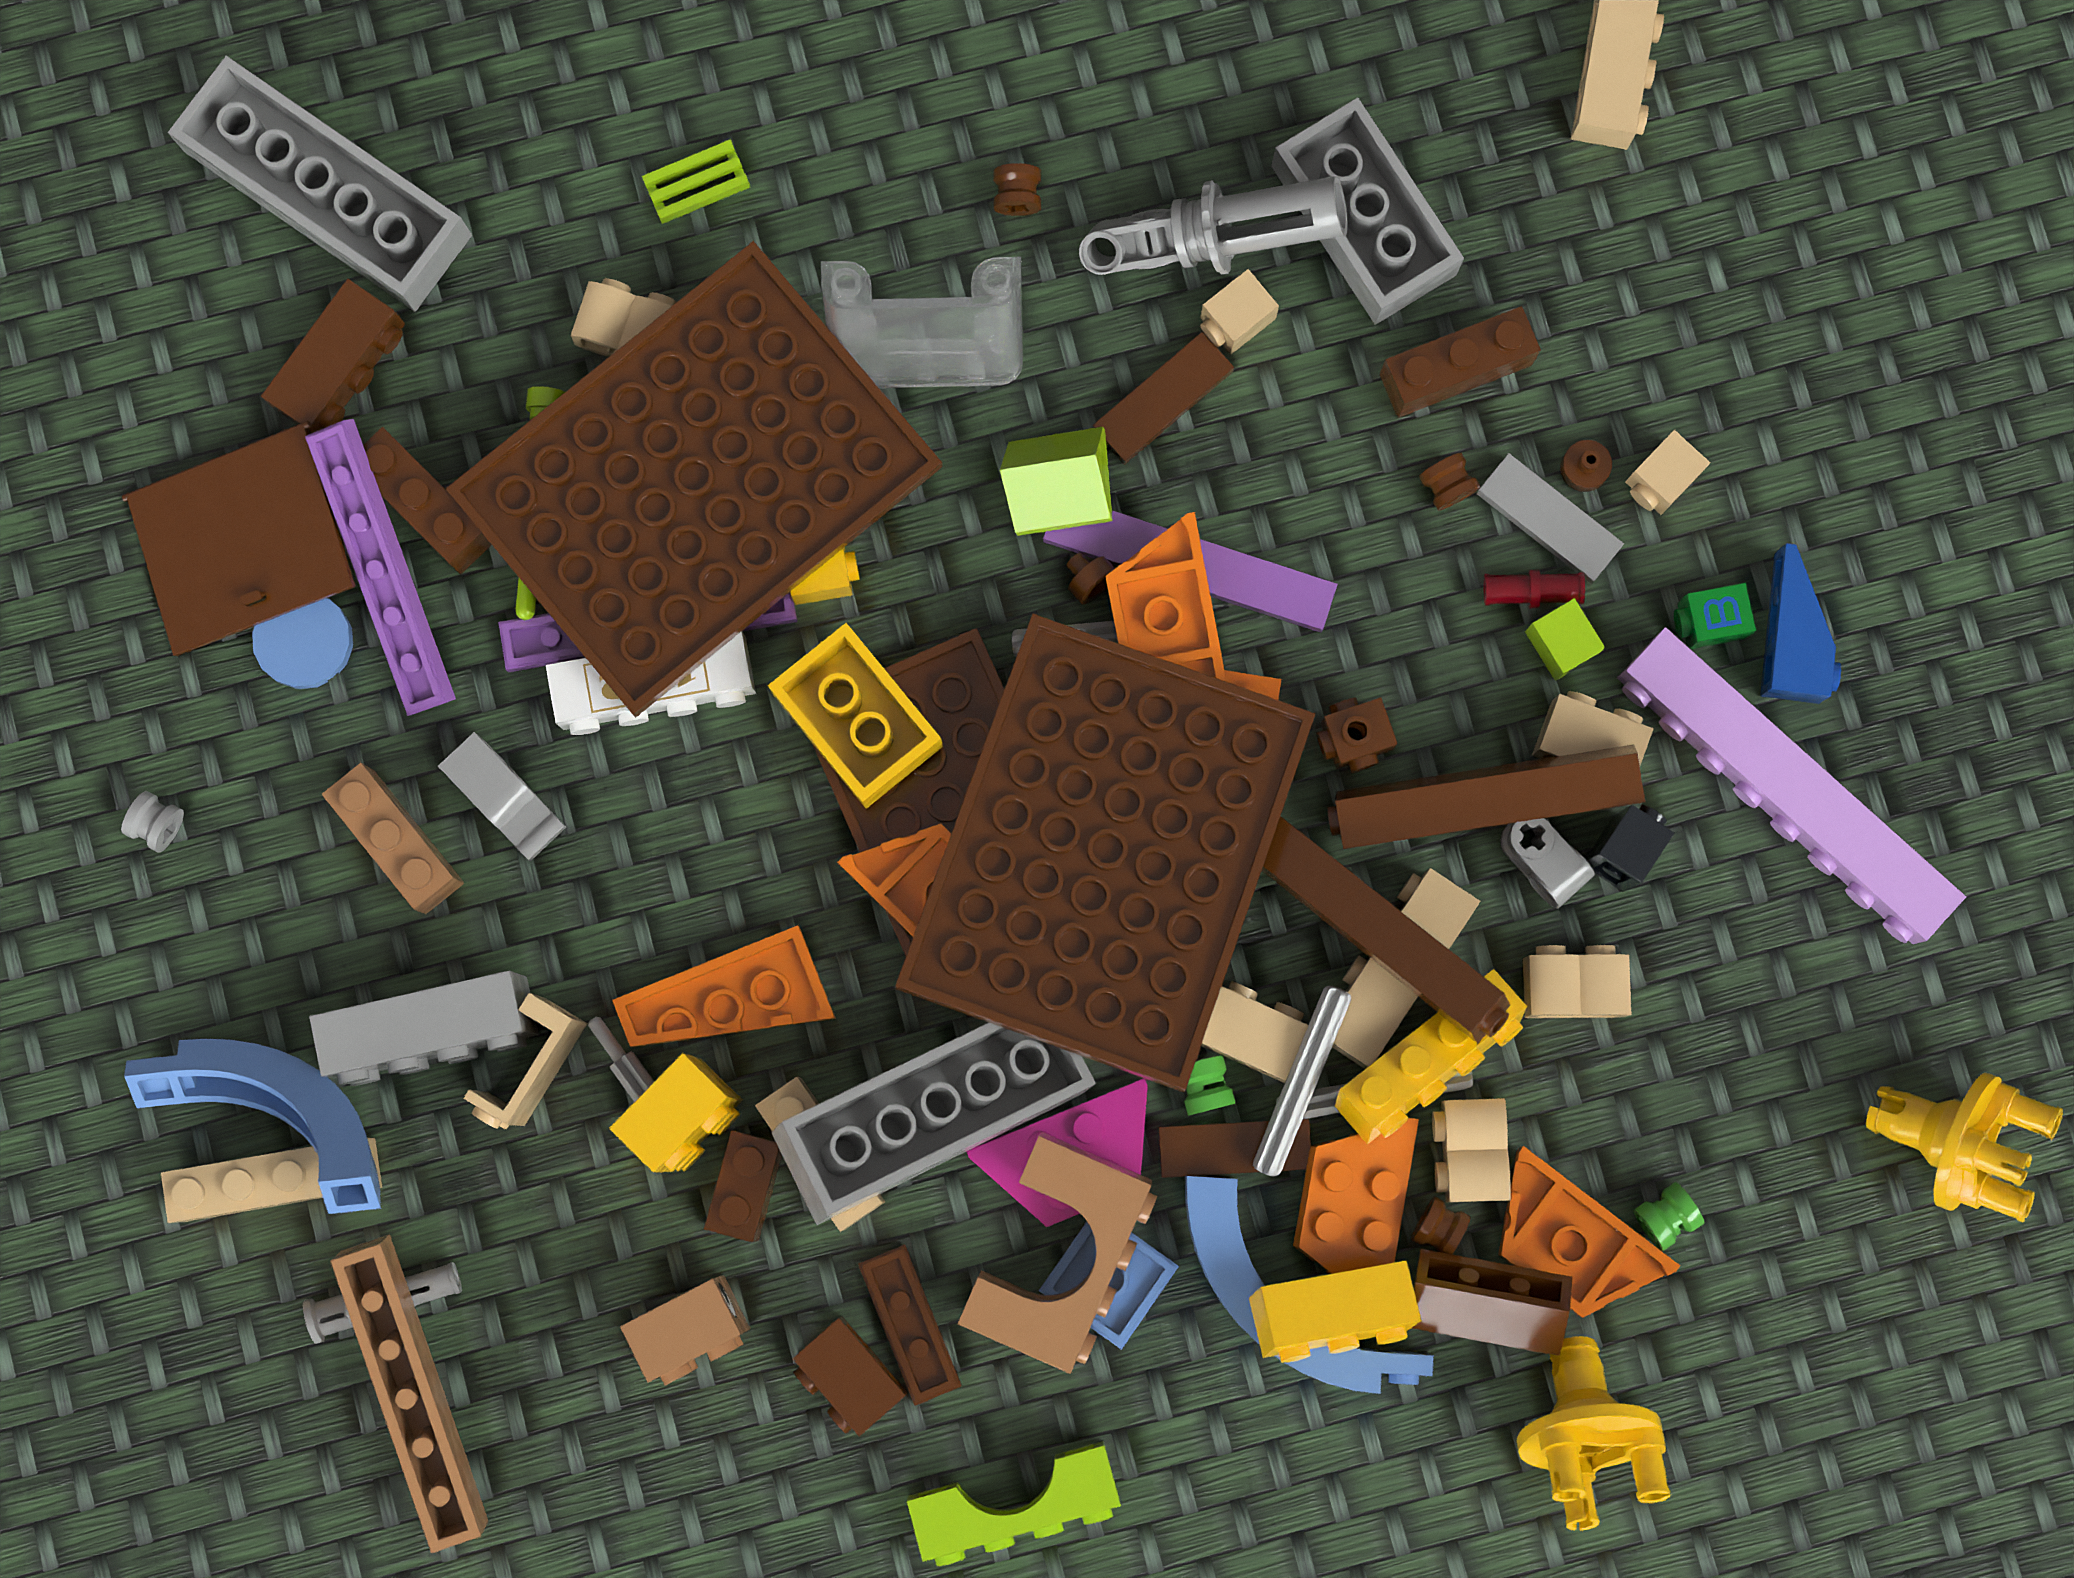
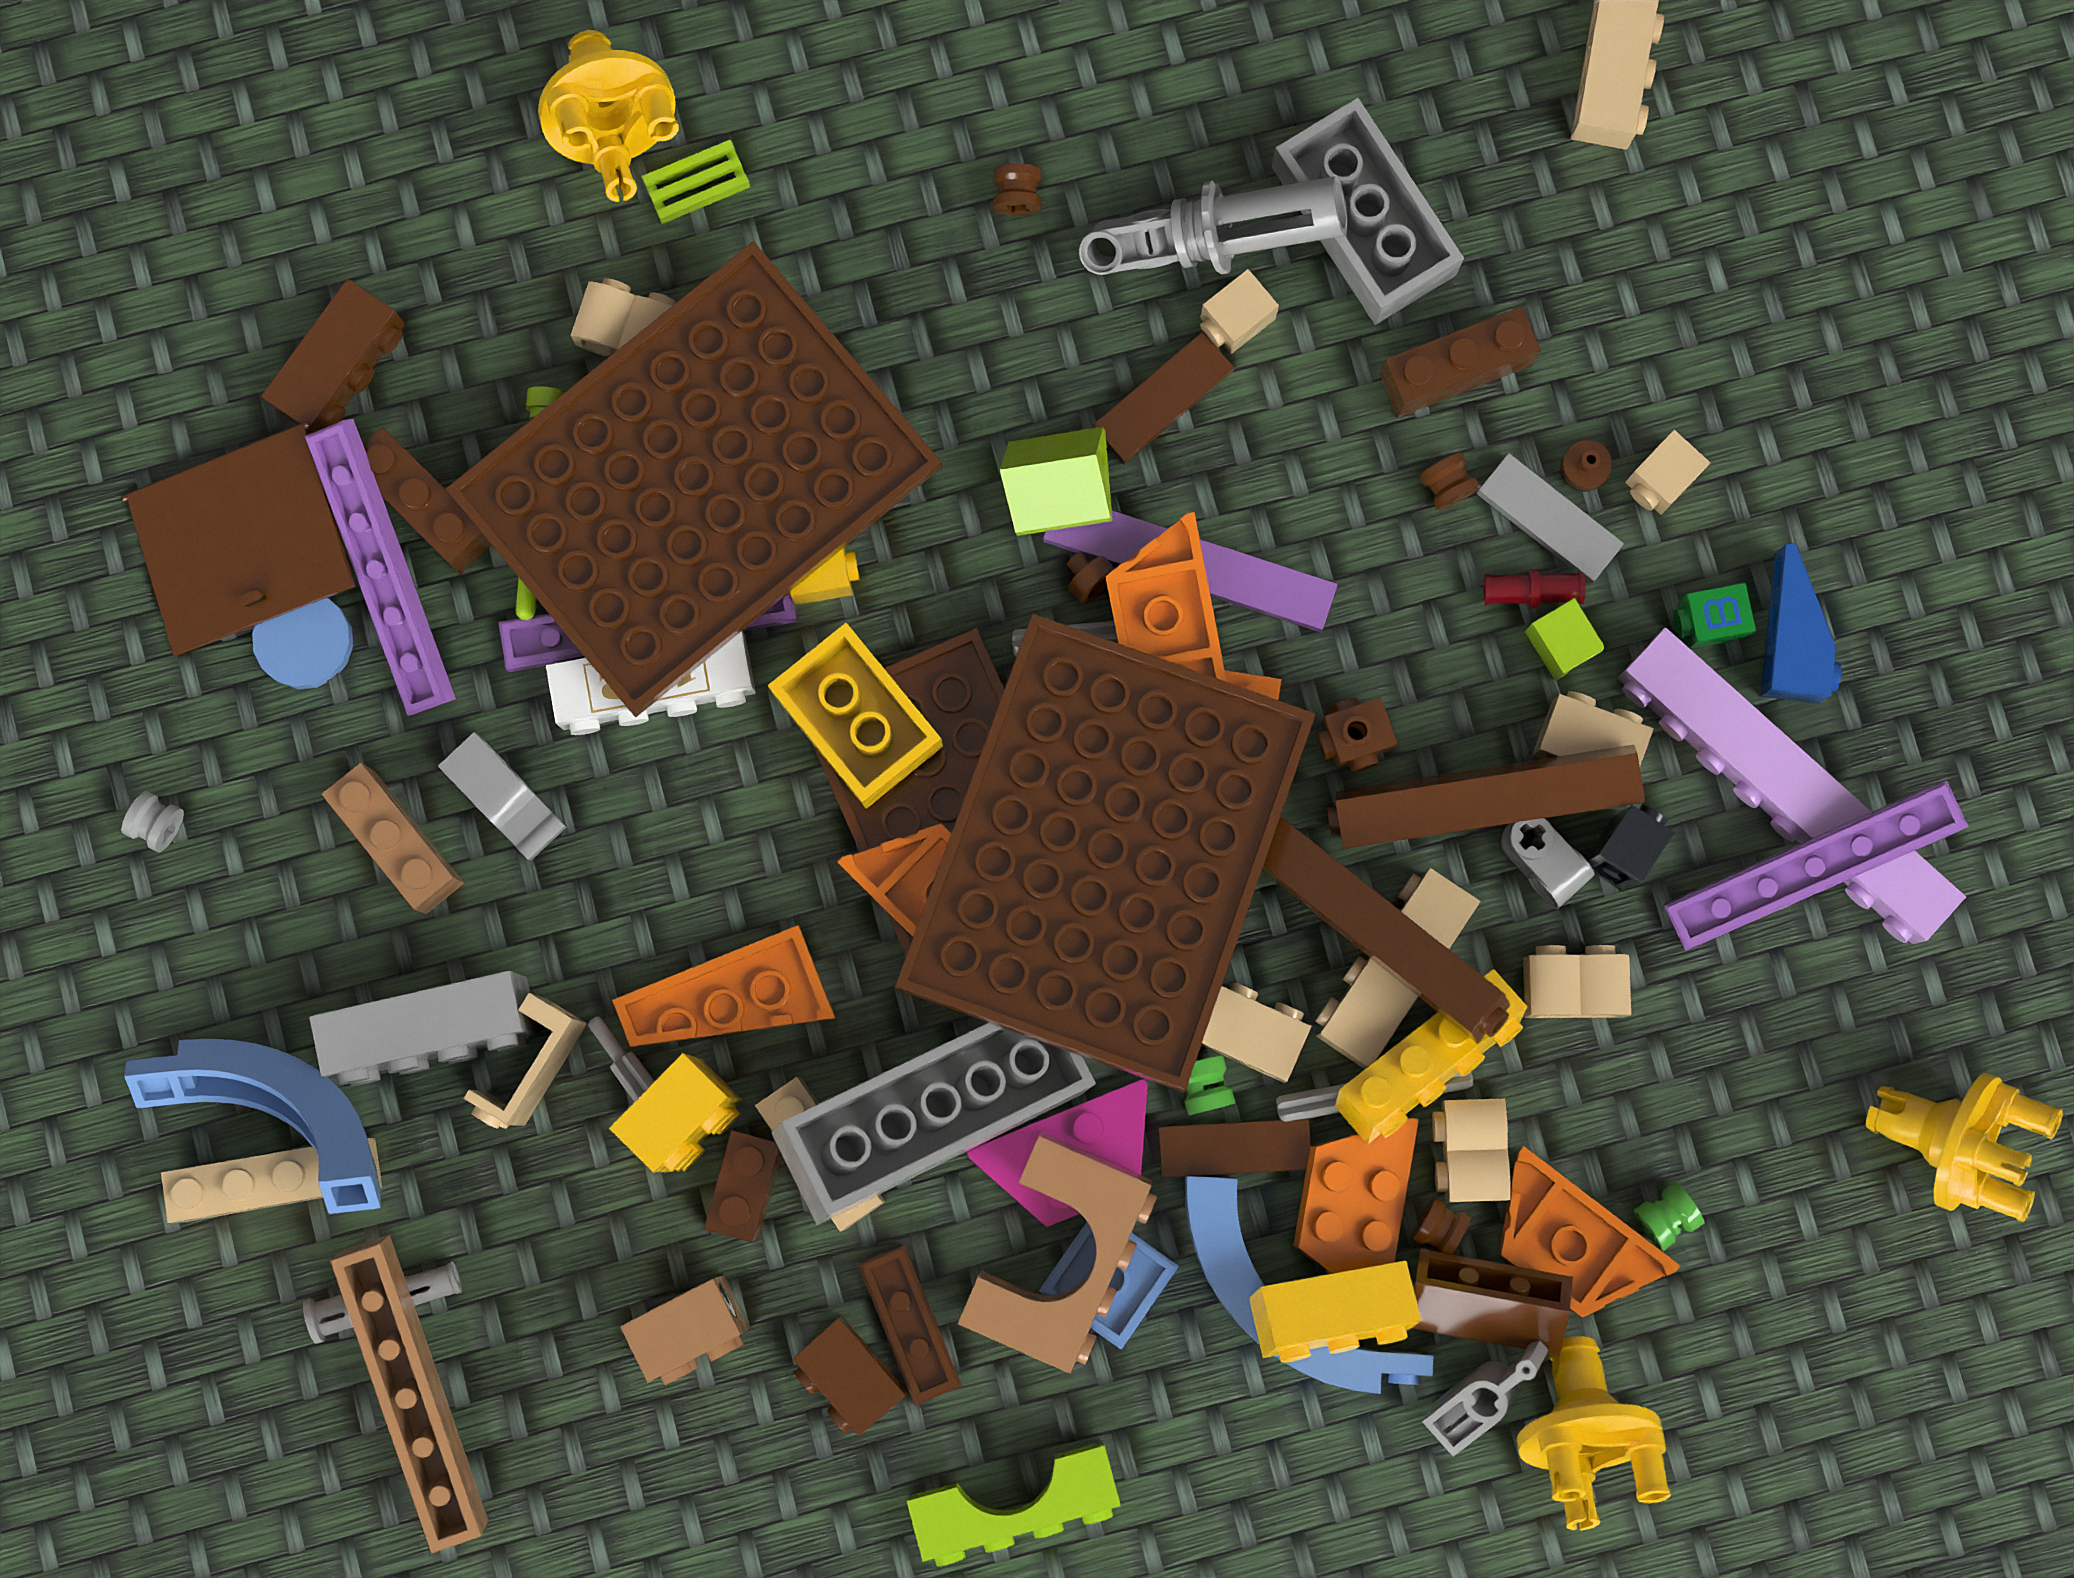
light grey brick [168,56,472,312] -> none
clear windscreen [821,257,1023,388] -> none
light grey axle [1253,986,1351,1176] -> none
none -> yellow piece [538,30,679,202]
none -> light grey piece [1422,1340,1548,1457]
none -> medium lavender tile [1664,779,1969,951]

